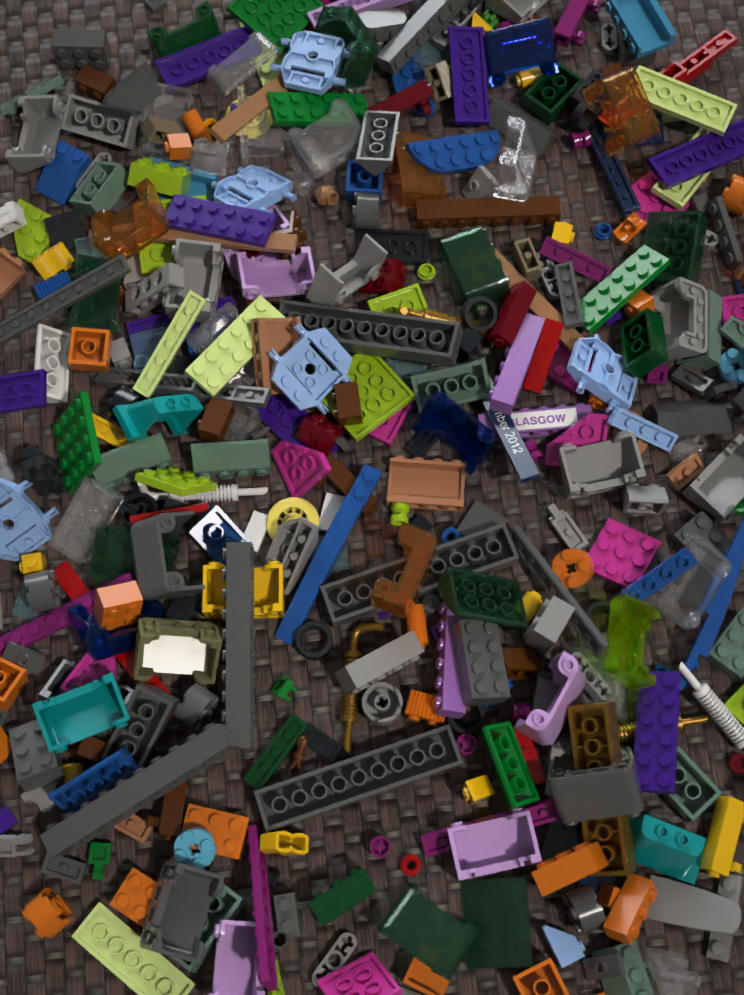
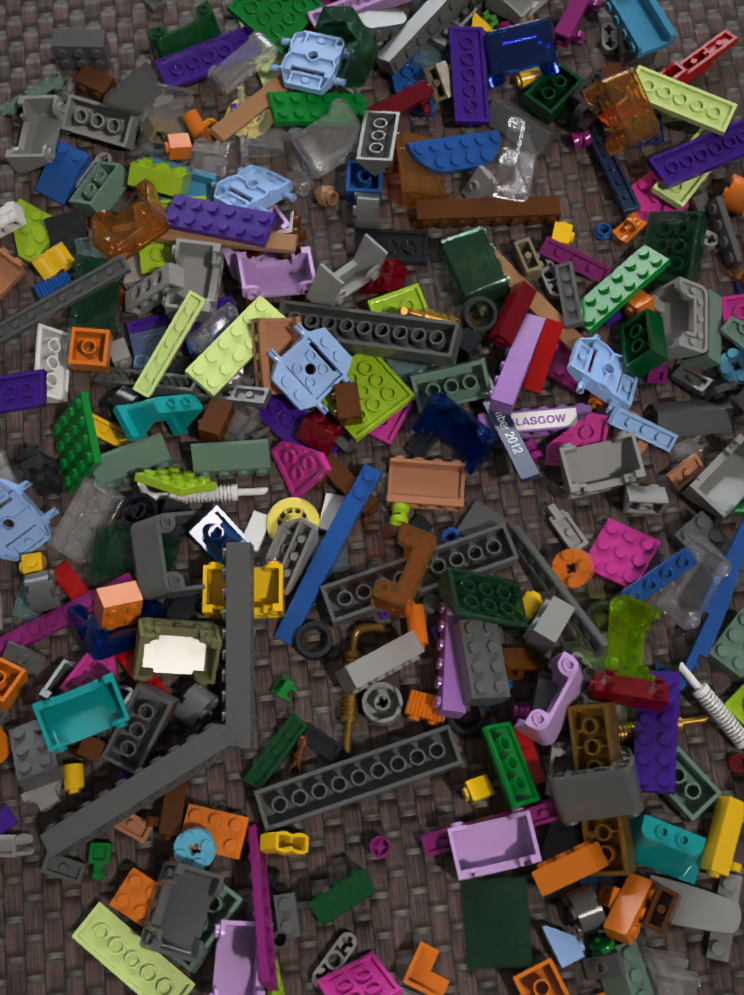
orange brick [22,887,73,938] -> none
blue slope [48,746,139,814] -> none
red tile [129,502,210,524] -> none
clear green windscreen [377,884,479,981] -> none
red plate [400,854,421,876] -> none
lime plate [417,263,436,281] -> none
magenta wheel [456,734,477,756] -> none
none -> dark red brick [587,669,669,712]
none -> green piece [589,934,615,955]
none -> reddish brown brick [643,884,682,936]

